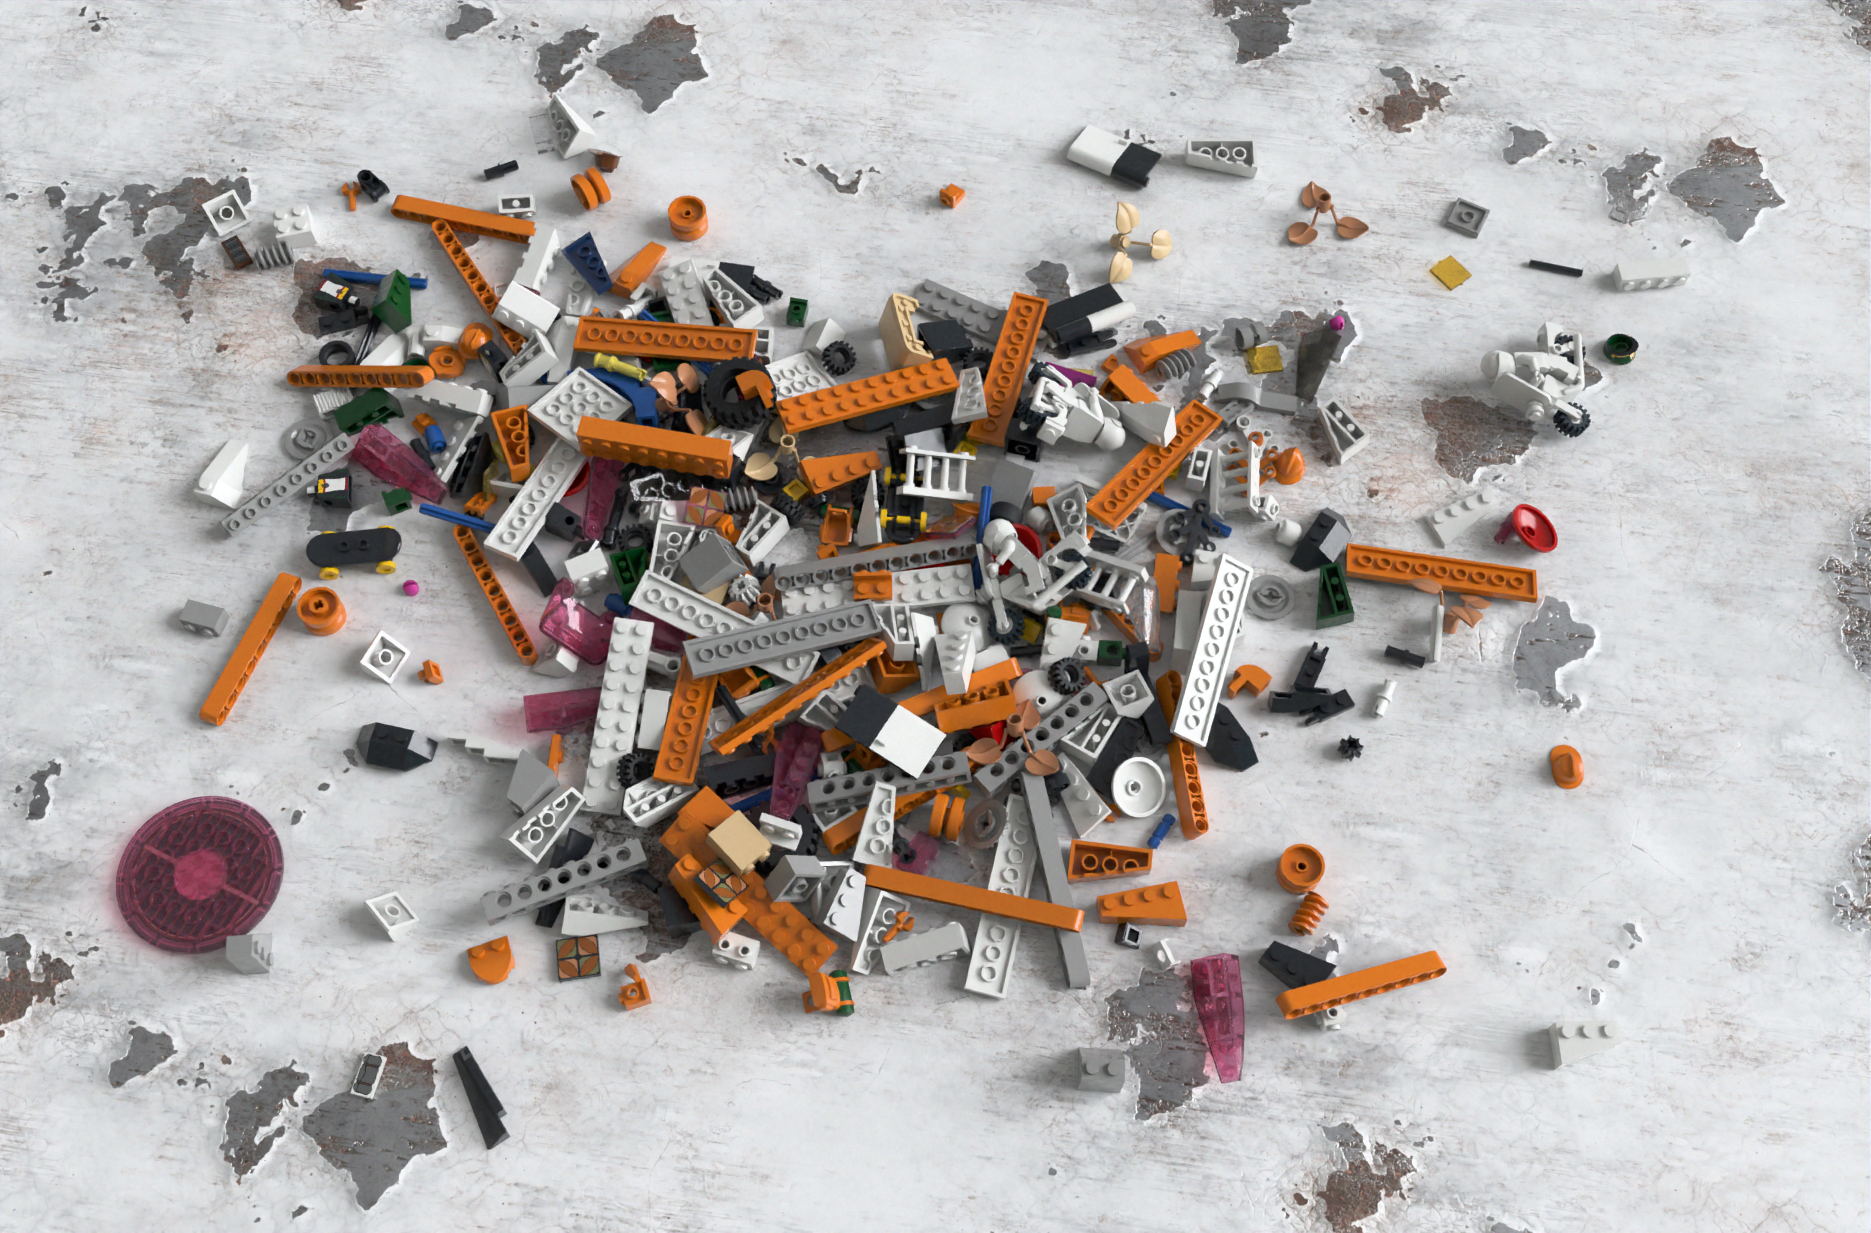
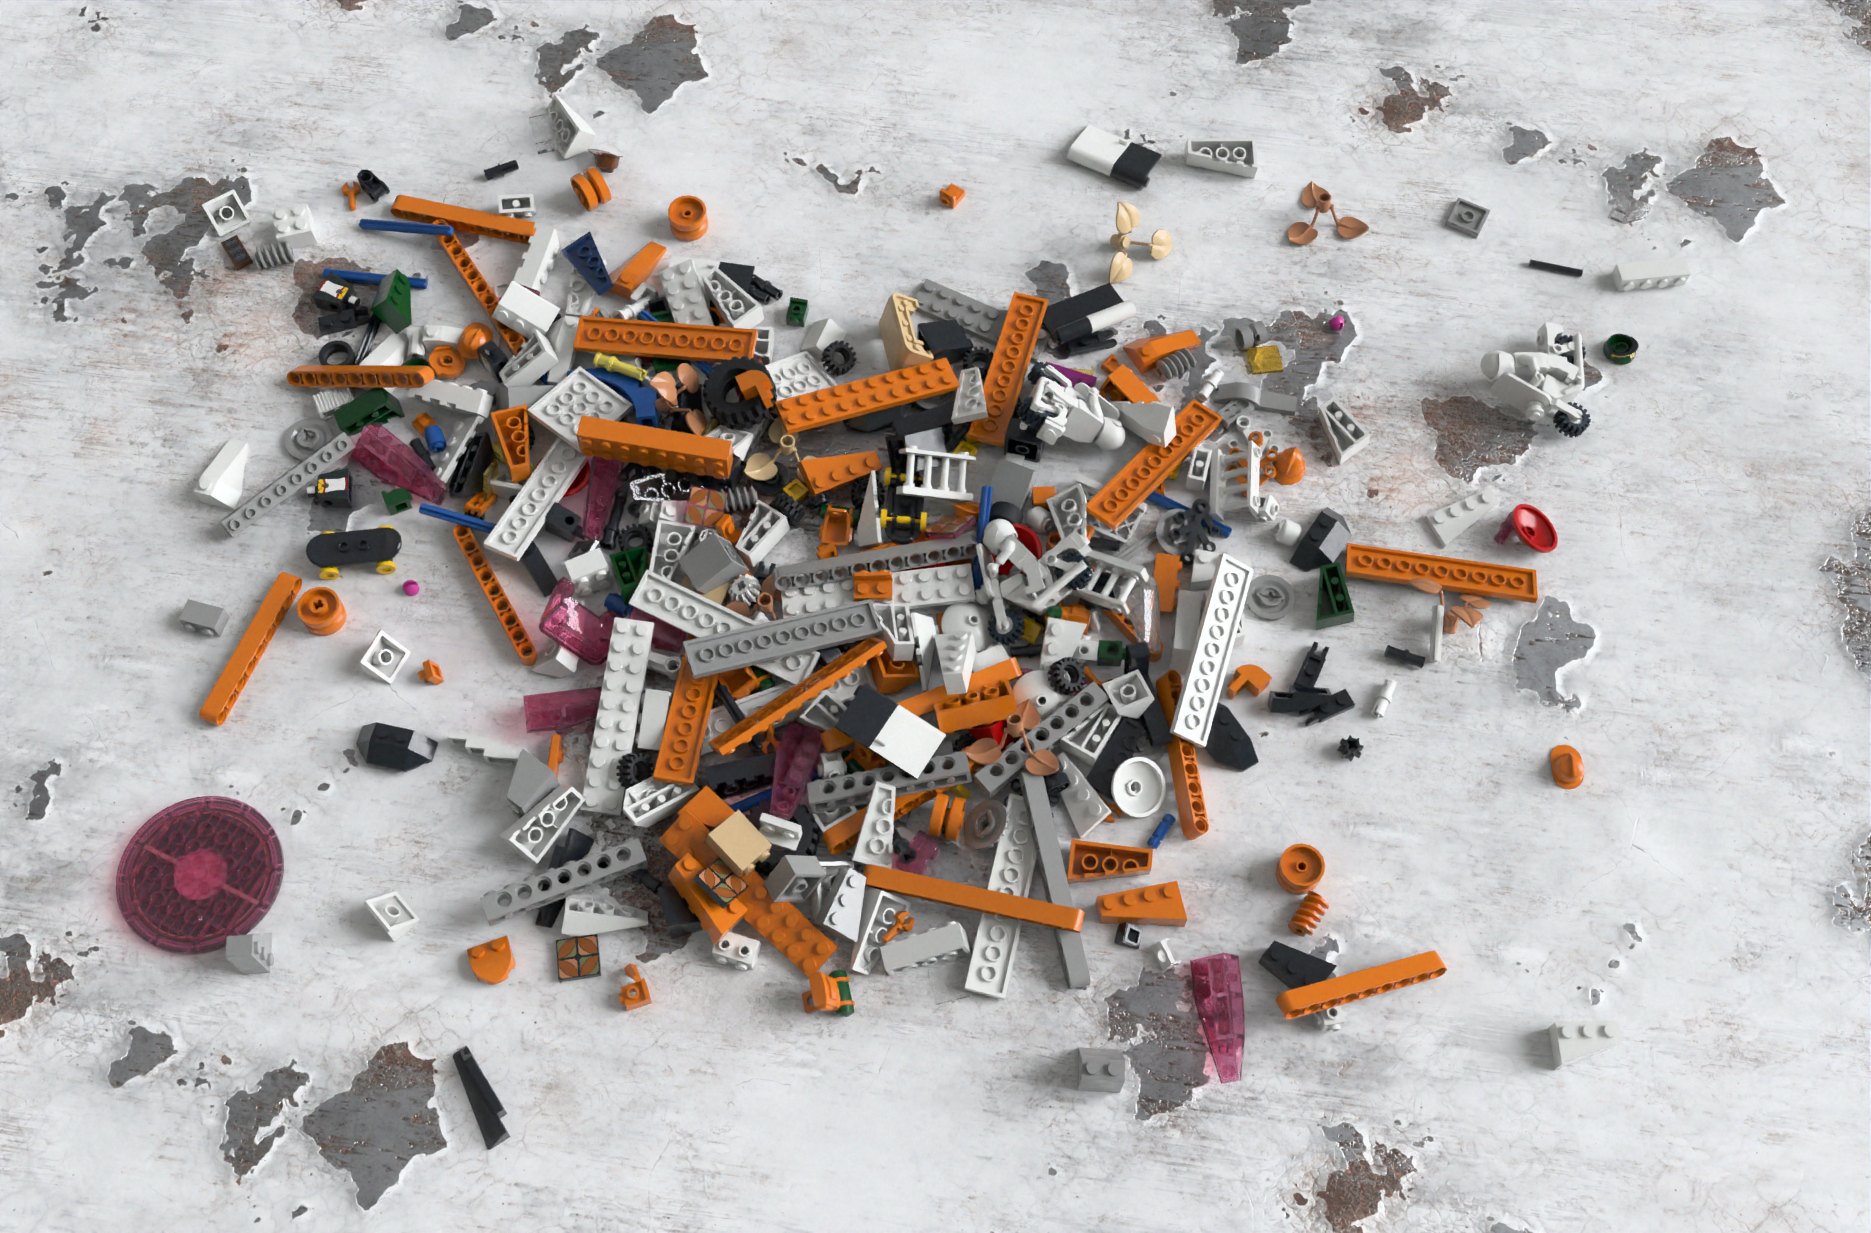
tile [350,1052,387,1100] -> none
clear smoke wedge [1295,329,1342,402] -> none
clear yellow piece [1430,255,1472,291] -> none
none -> blue axle [359,219,454,236]

